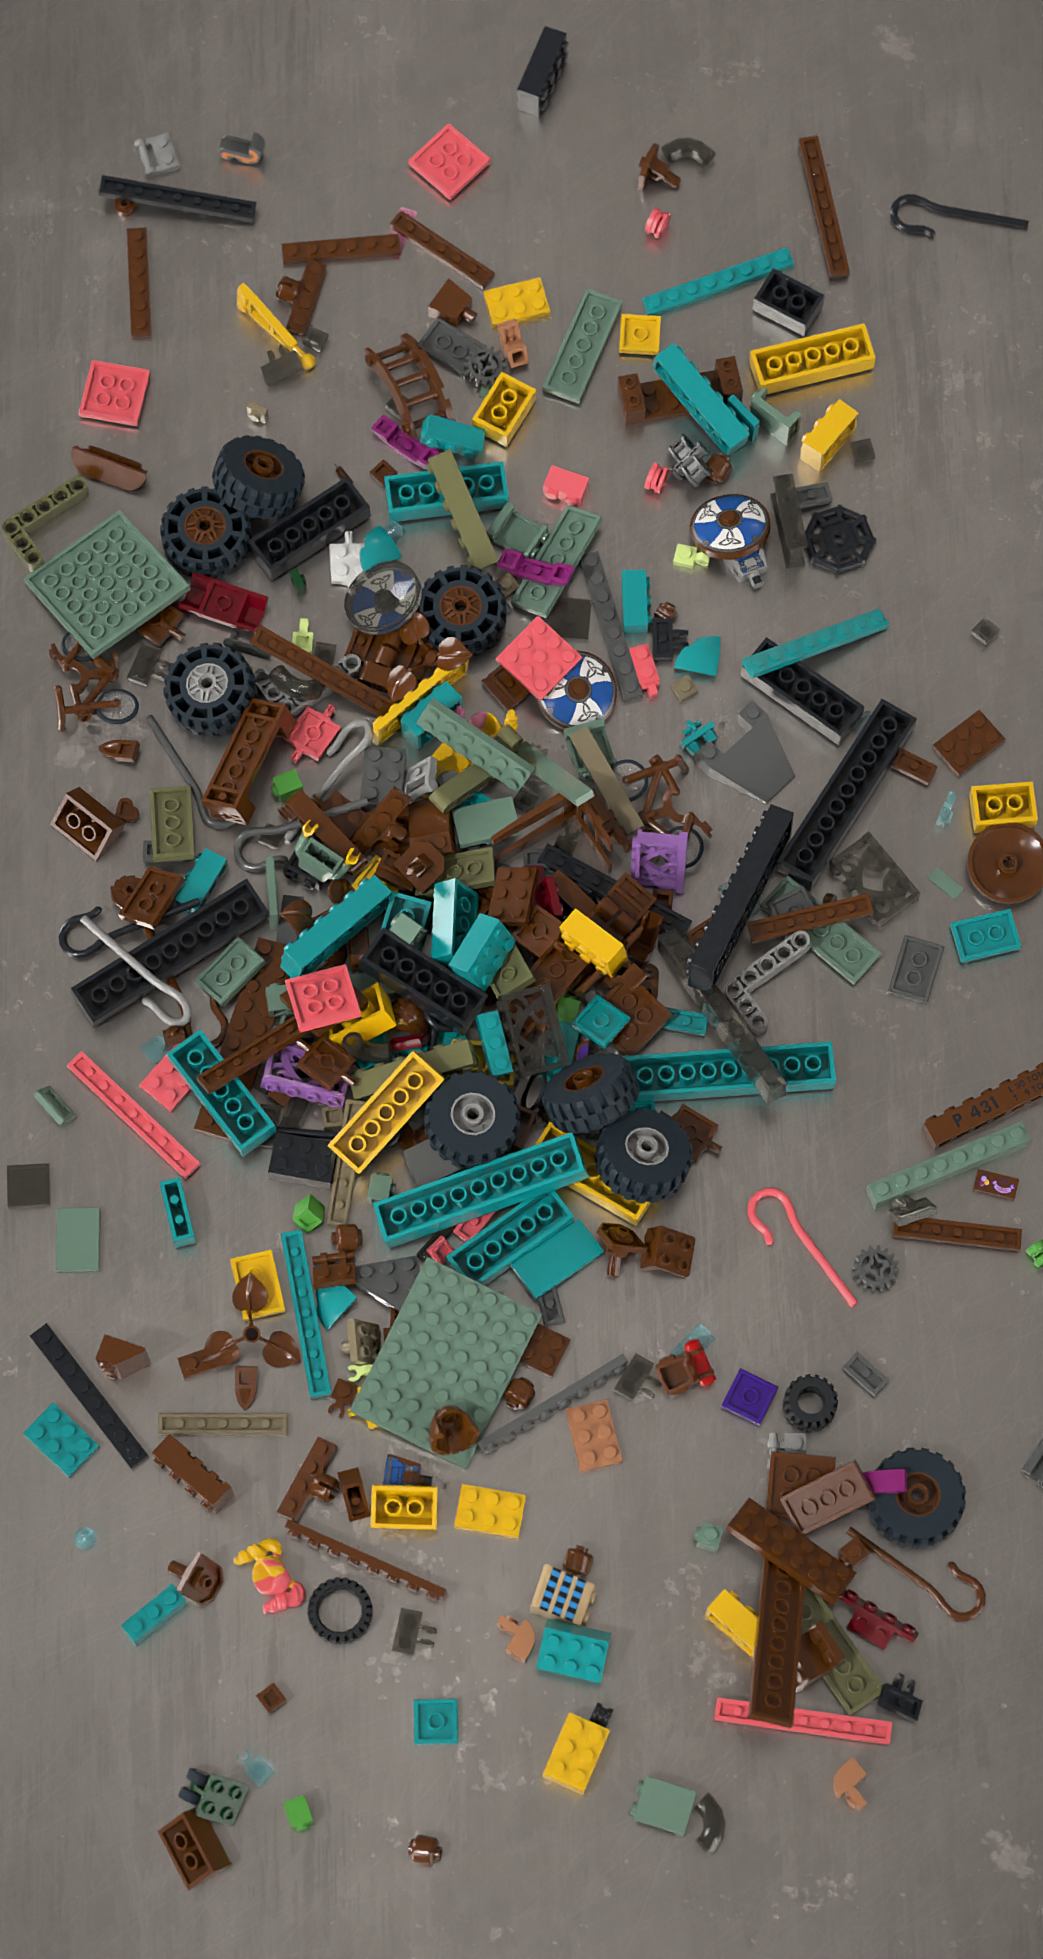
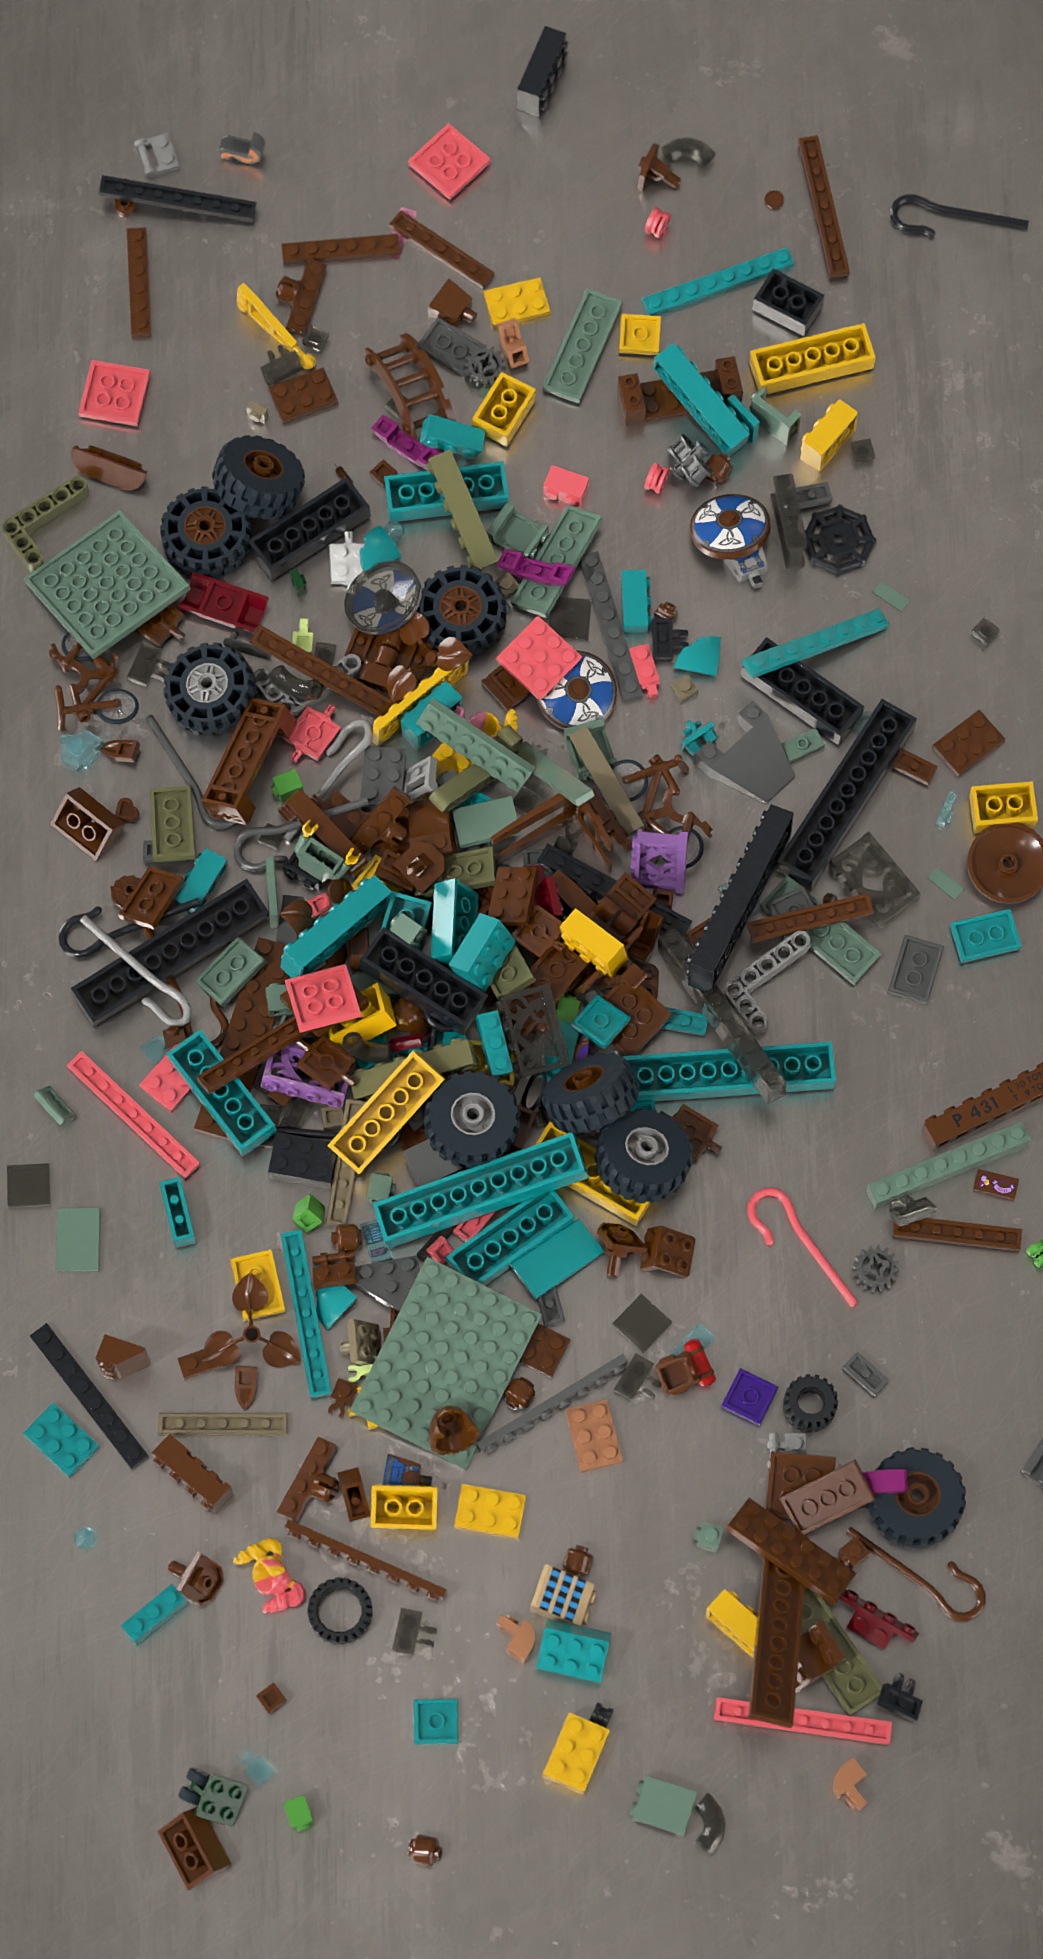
yellowish green plate [673,544,710,569] -> none
none -> clear light blue plate [60,731,104,773]
none -> reddish brown plate [268,367,338,424]
none -> coral tile [307,892,332,917]
none -> clear light blue tile [360,1219,393,1263]
none -> clear smoke tile [612,1294,672,1354]
none -> reddish brown piece [764,190,784,209]
none -> sand green plate [781,728,825,763]
none -> sand green sticker [873,581,910,611]

